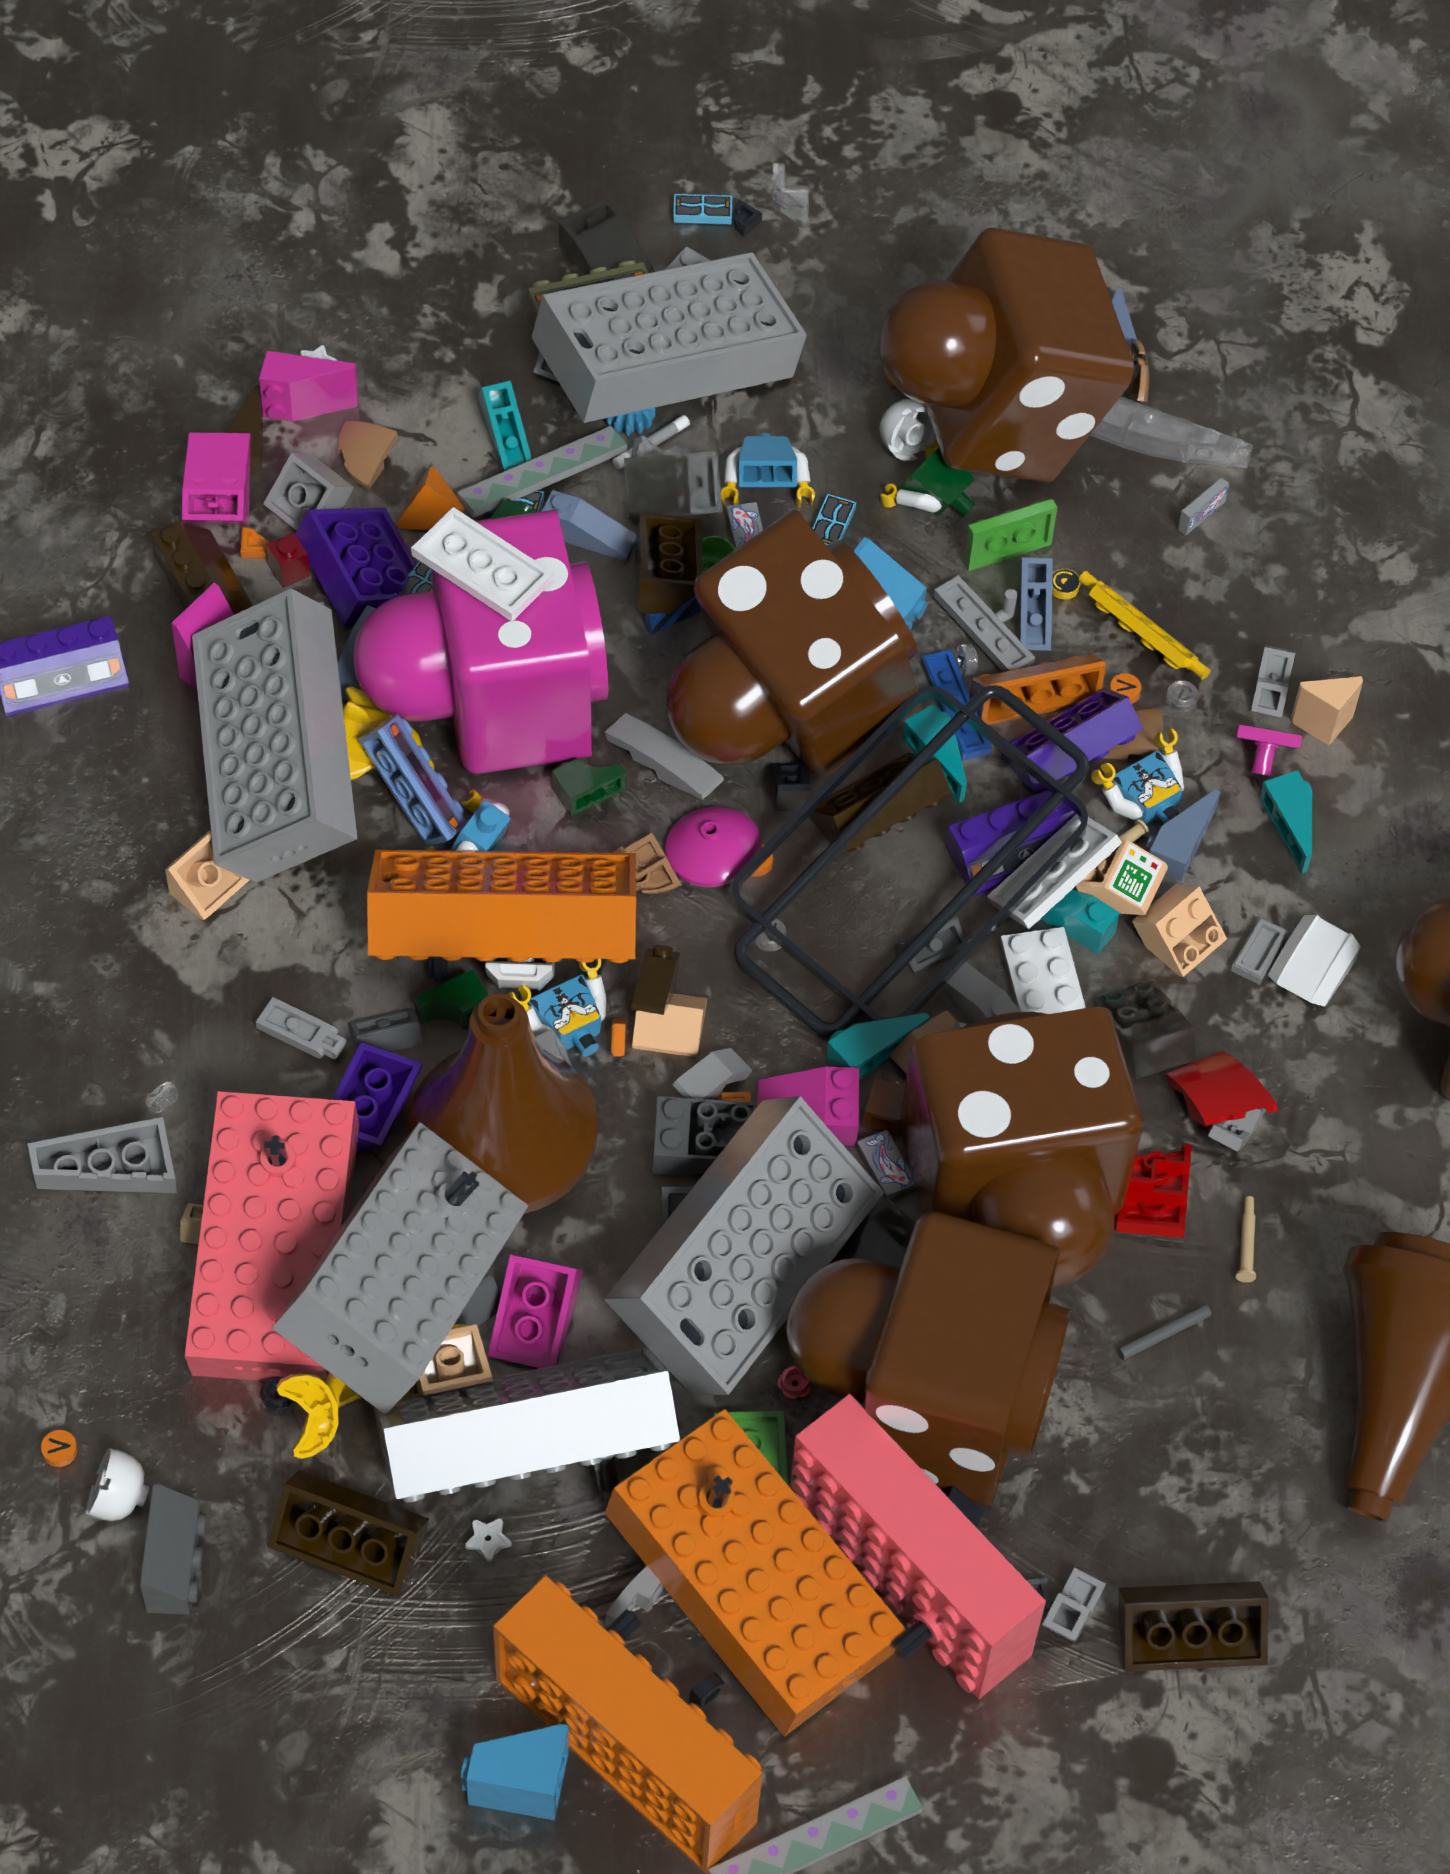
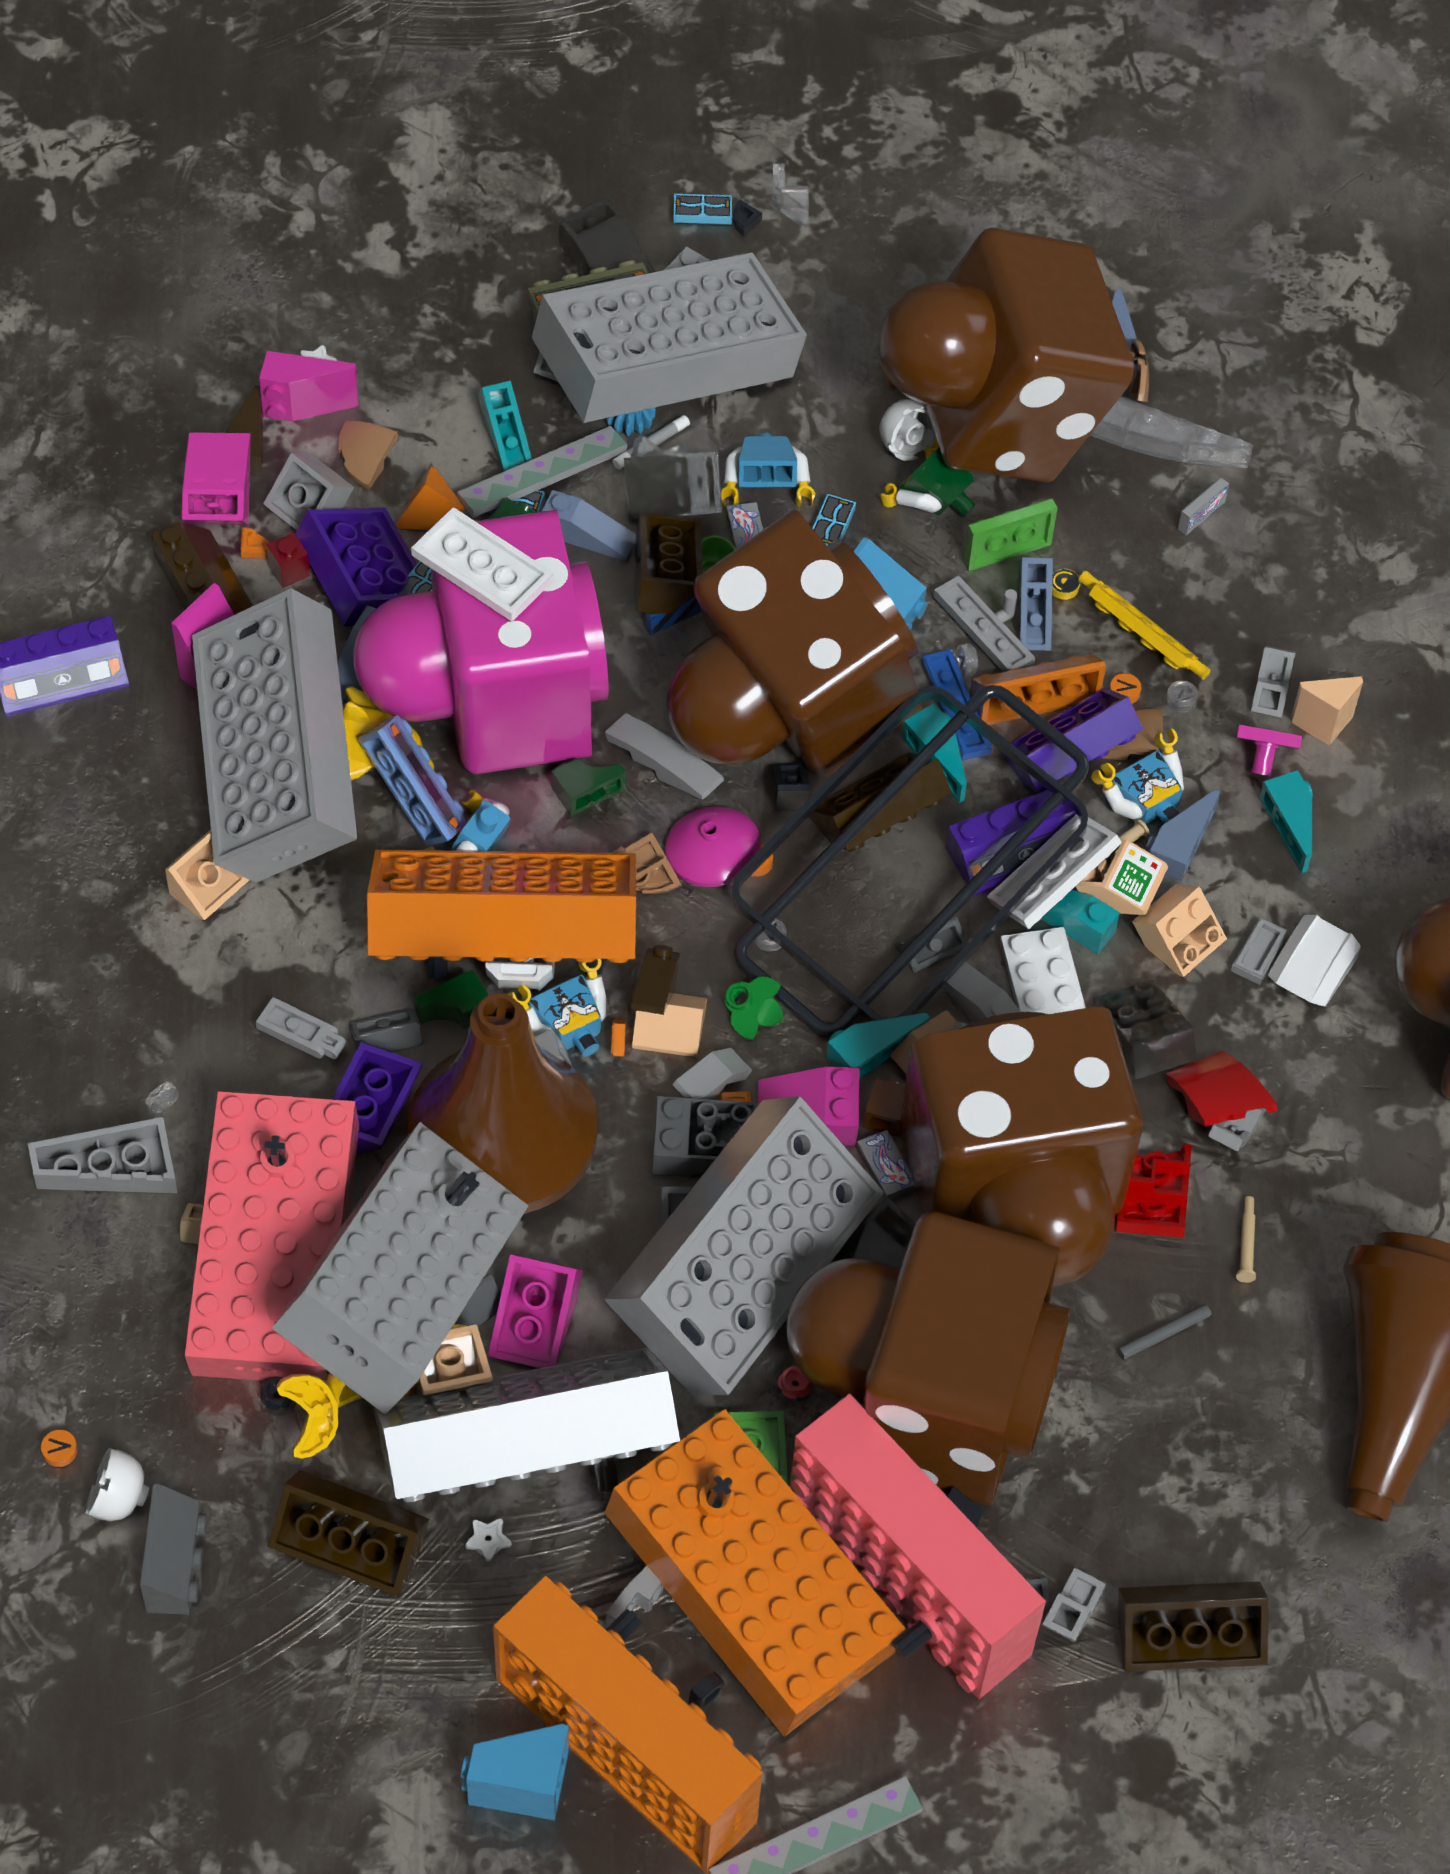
none -> green plate [724,977,784,1040]

